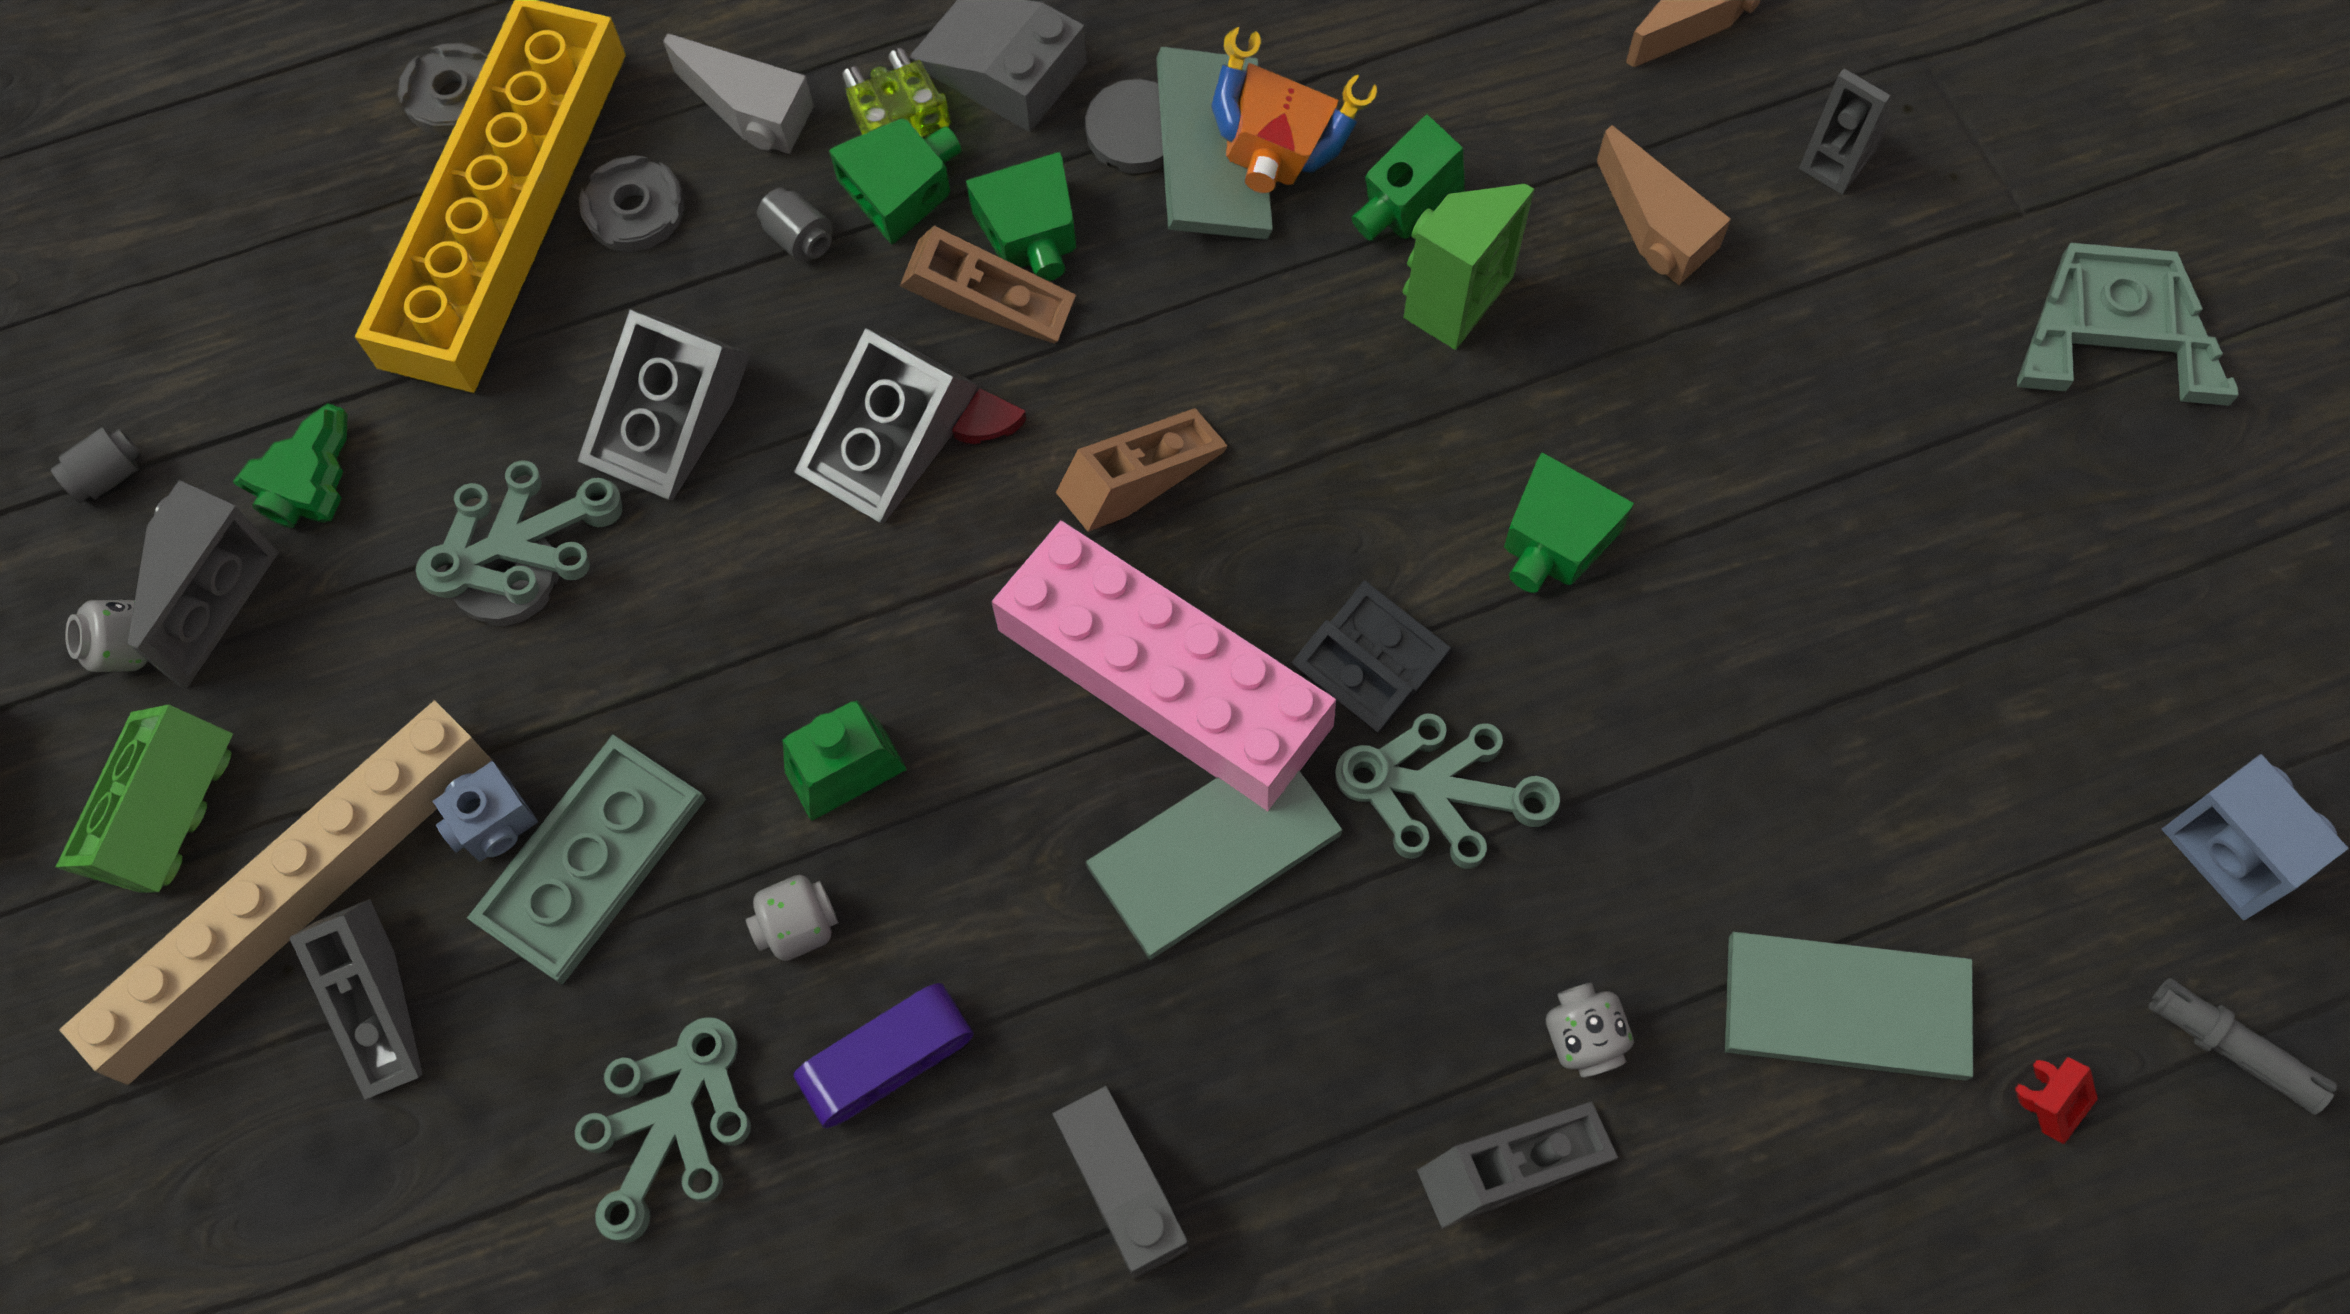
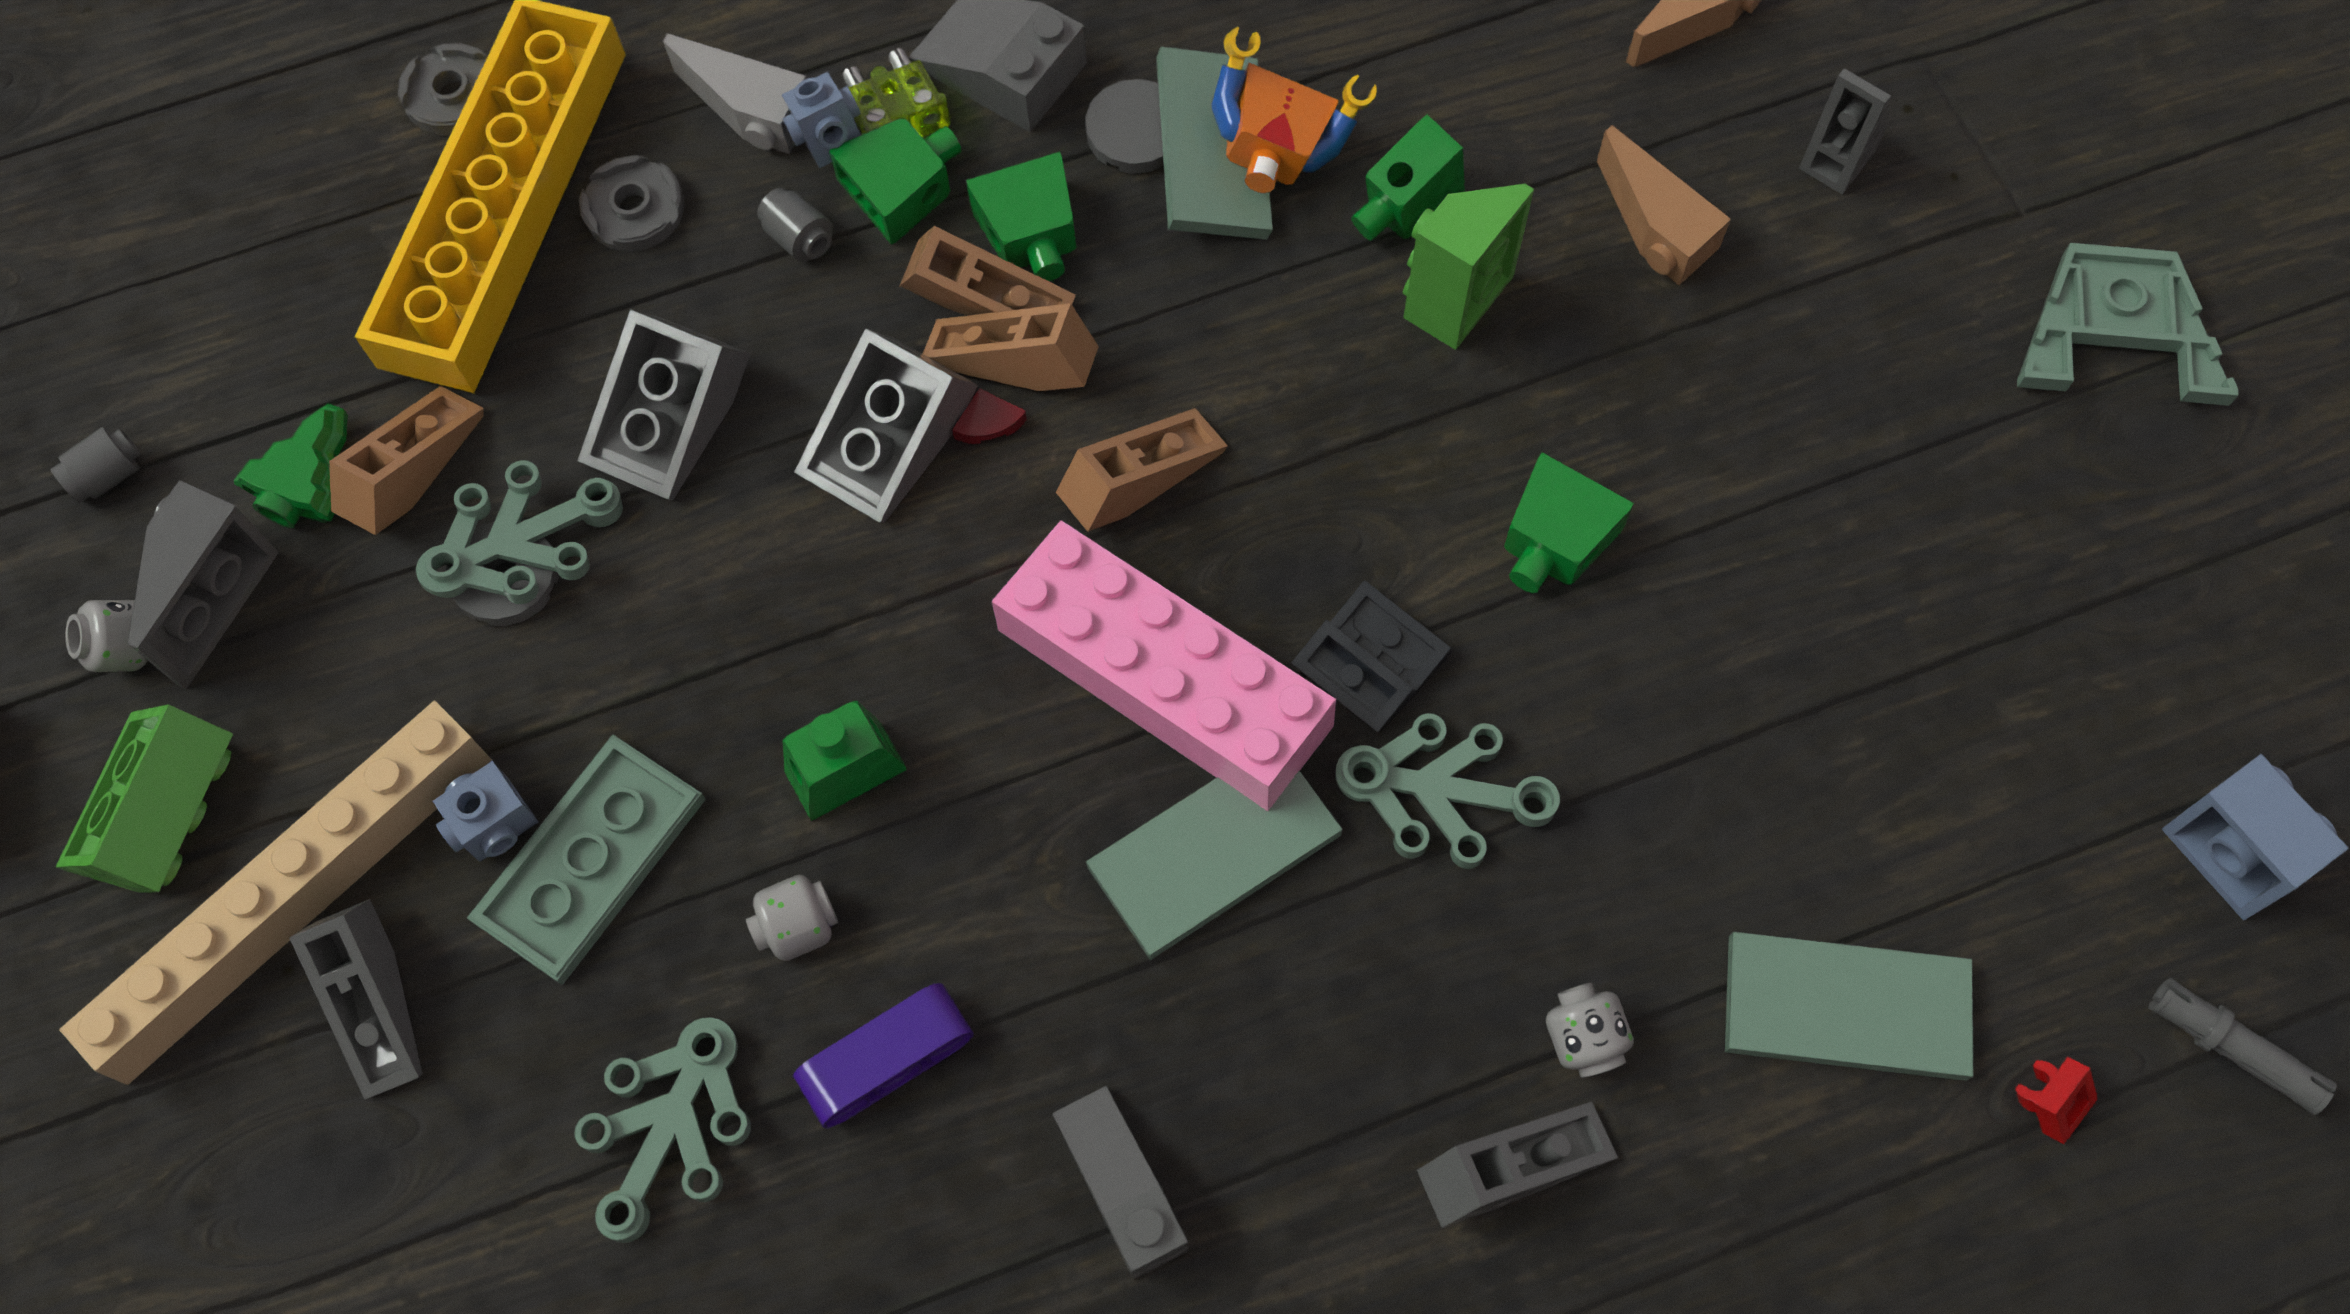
none -> medium nougat slope [329,386,483,535]
none -> sand blue brick [782,72,861,168]
none -> medium nougat slope [923,303,1099,391]

